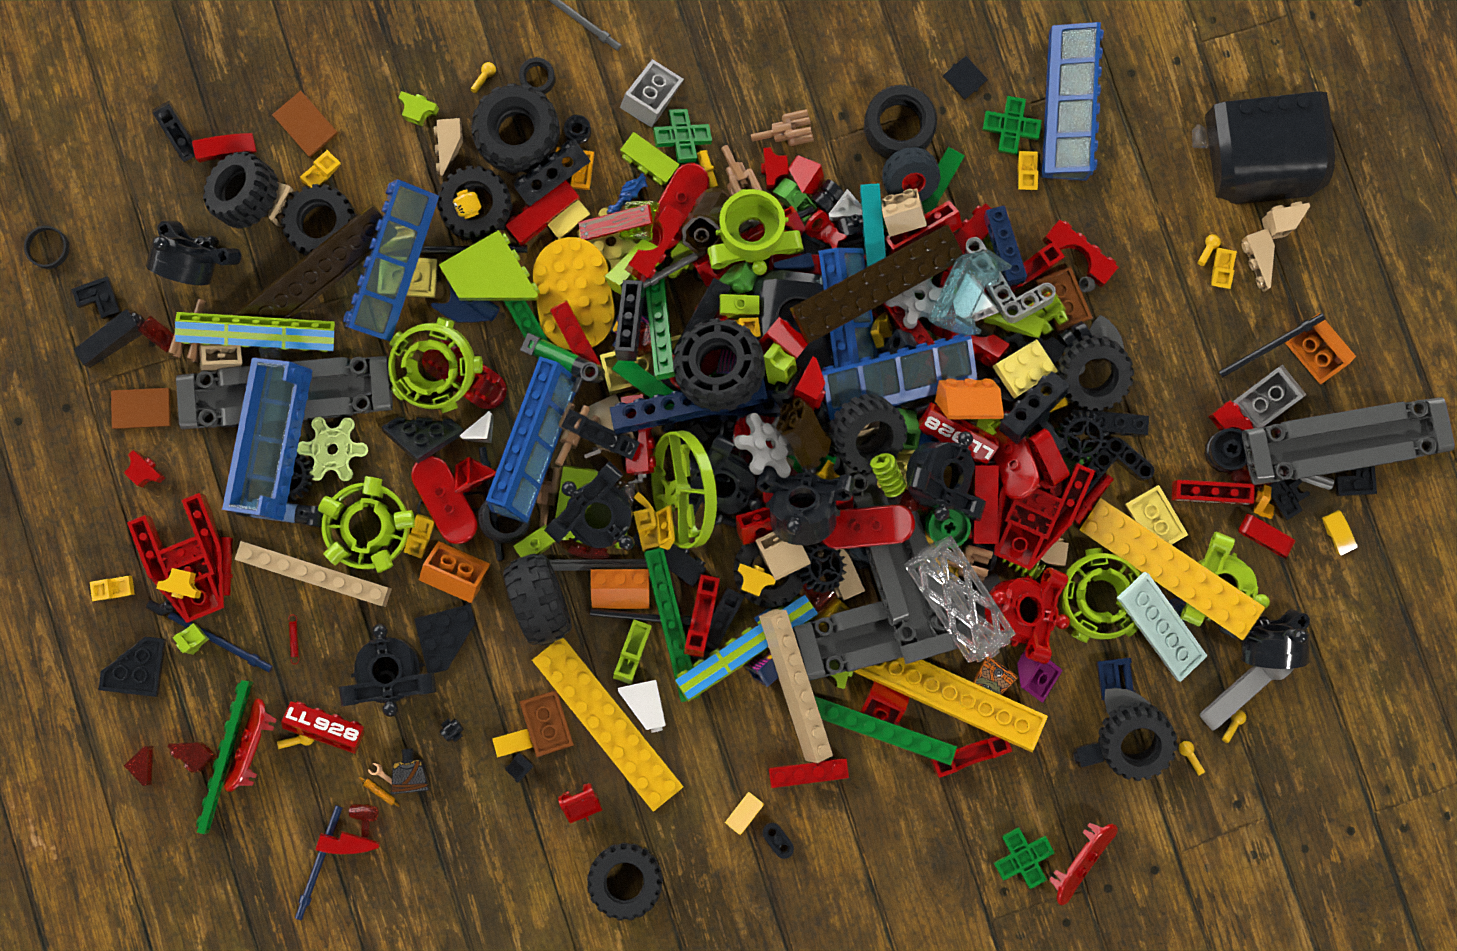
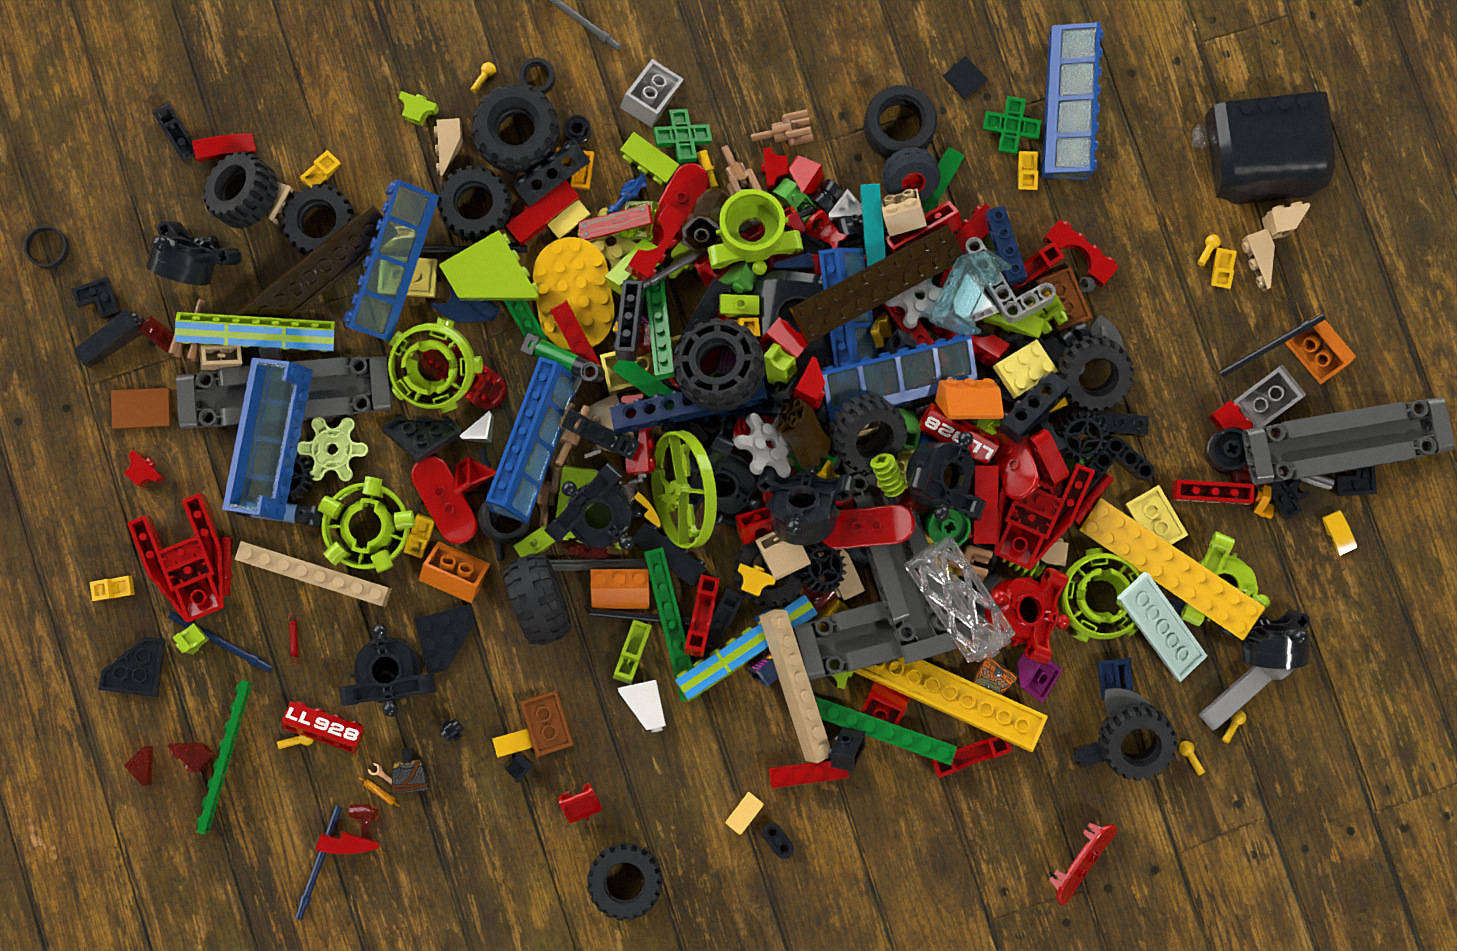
black arm [146,600,175,616] -> none
yellow brick [156,568,201,599] -> none
red piece [224,698,277,792] -> none
dark orange tile [272,91,339,158] -> none
yellow head [453,189,481,219] -> none
yellow plate [532,638,684,812] -> none
yellow slope [633,508,660,552] -> none
yellow slope [656,505,675,550] -> none
green plate [993,827,1055,889] -> none
red beam [1237,514,1296,558] -> none
none -> black brick [828,727,866,772]

